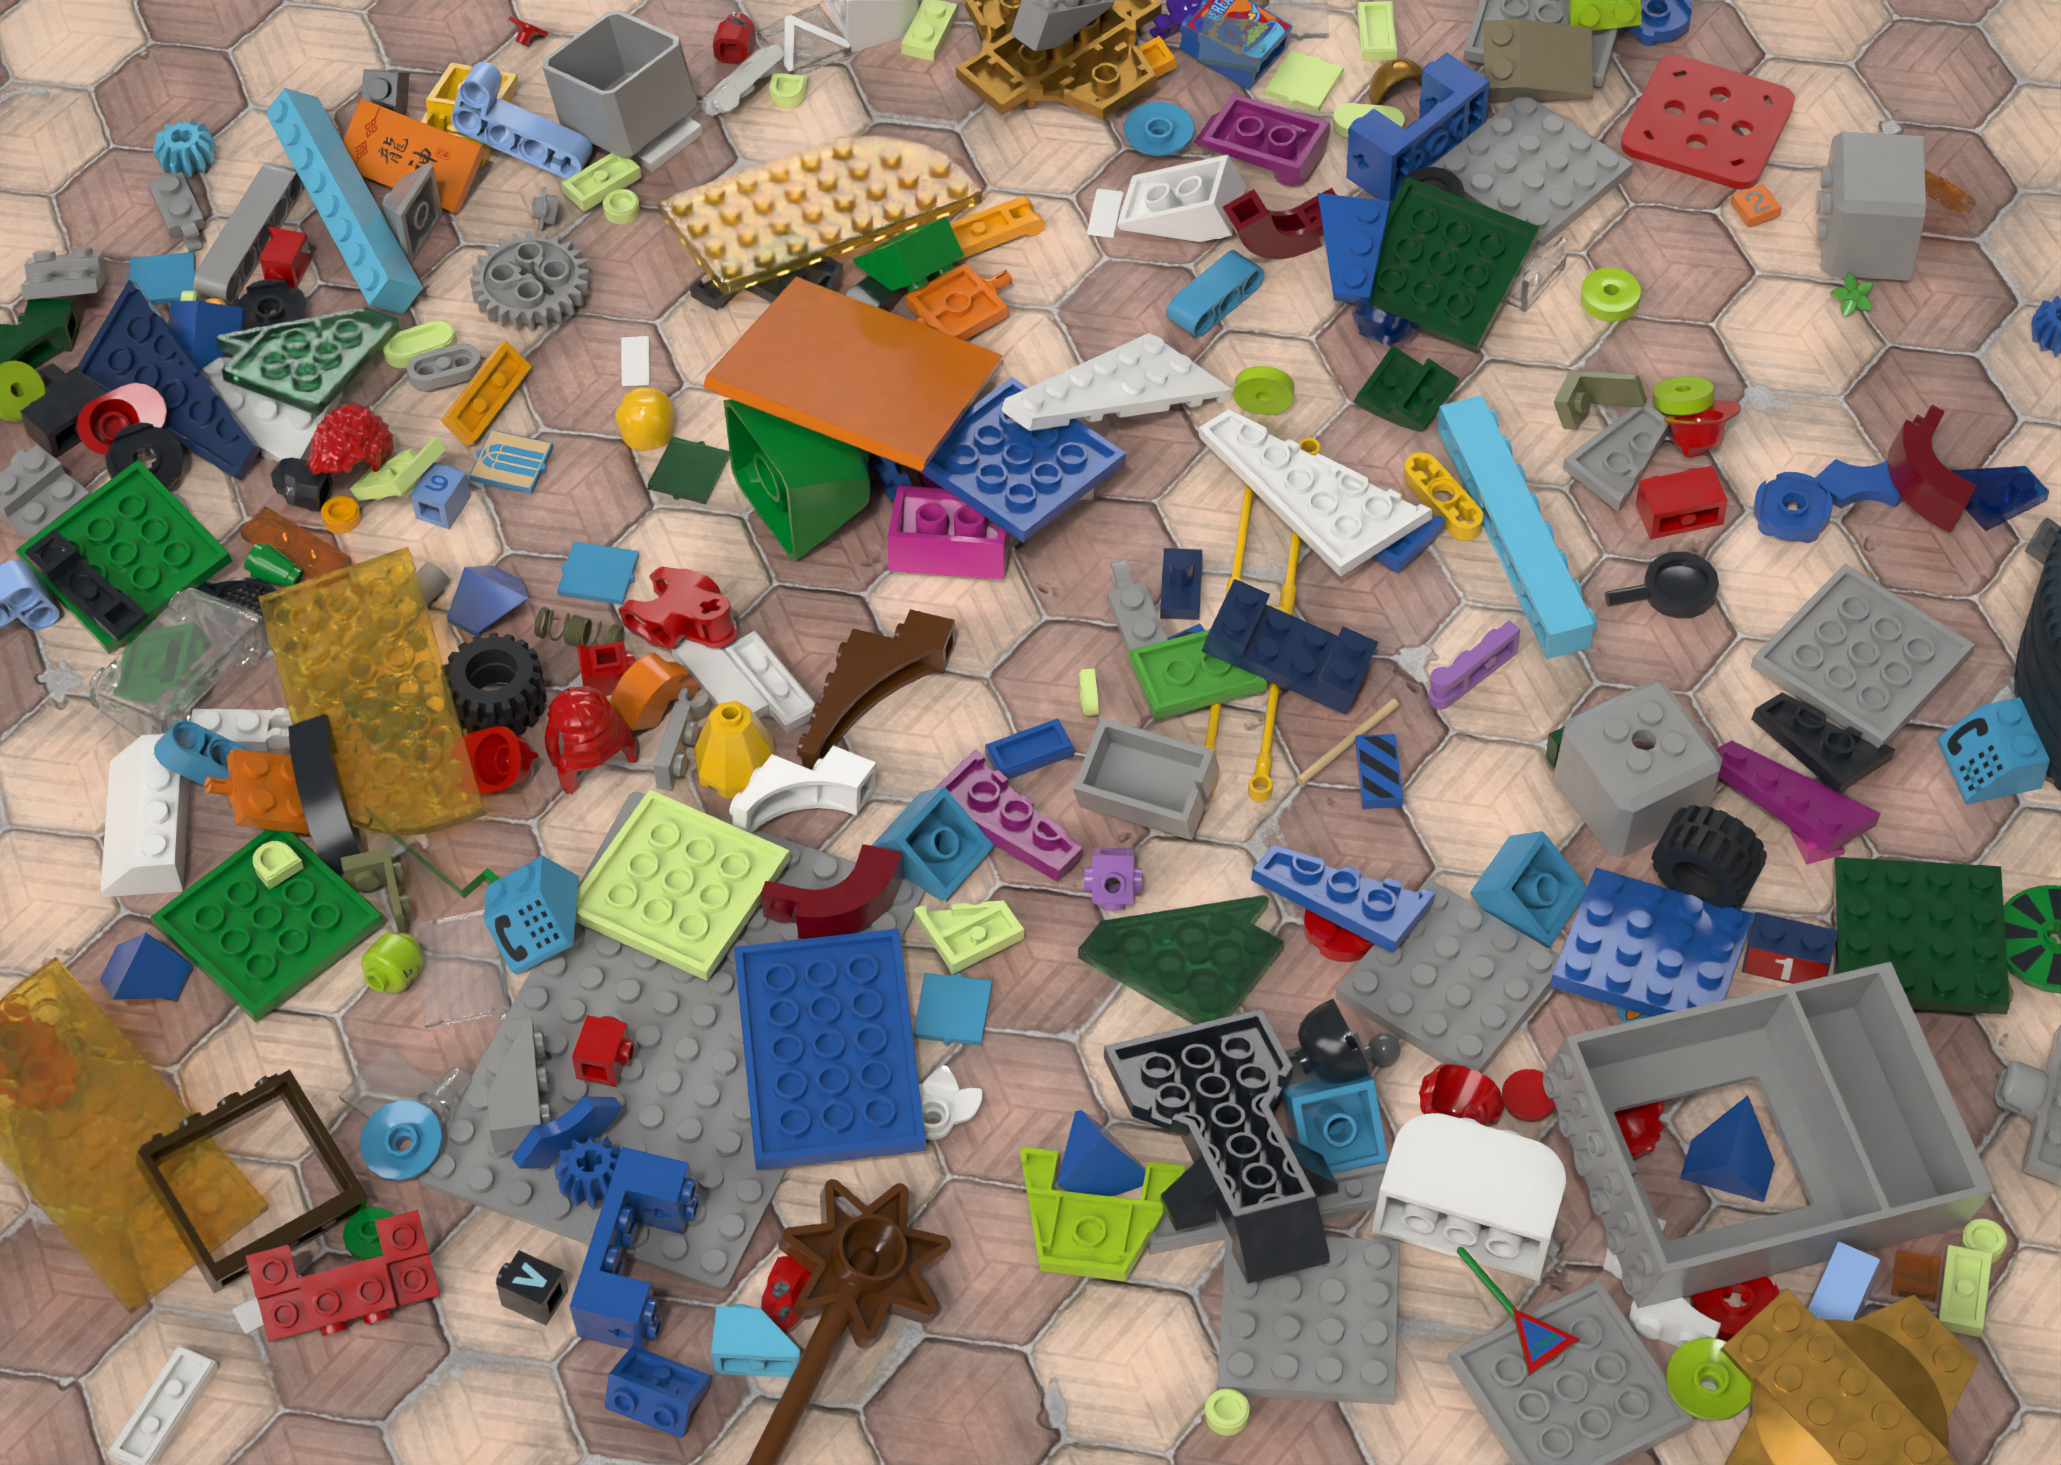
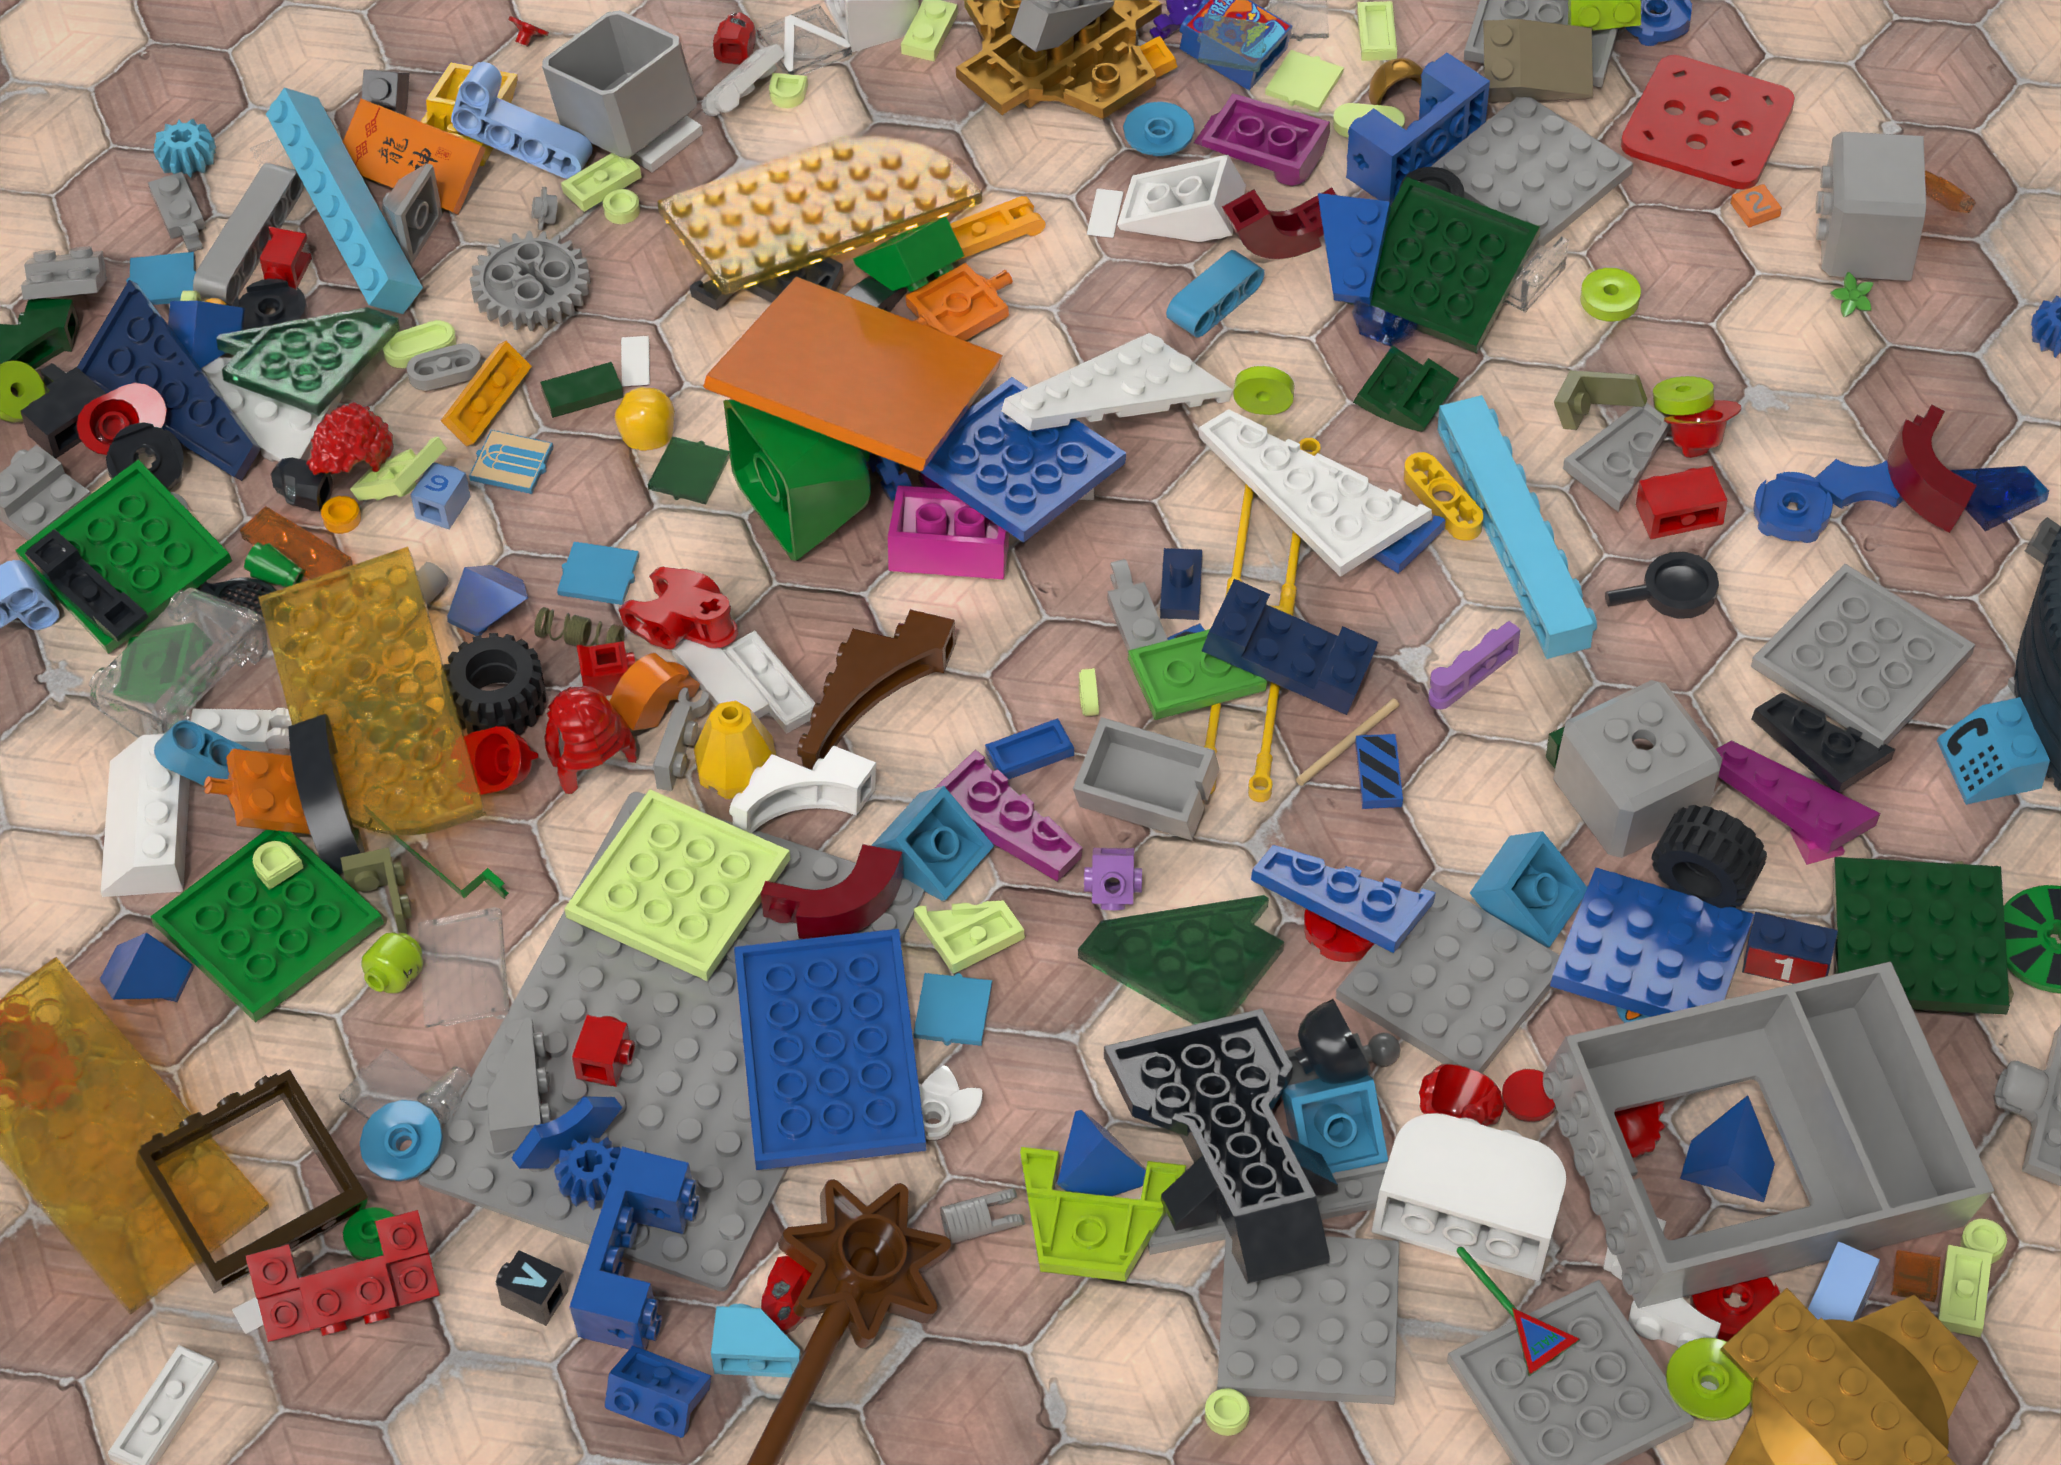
dark azure slope [484,855,579,975] -> none
none -> dark green tile [540,362,624,418]
none -> light grey hinge [940,1187,1025,1244]

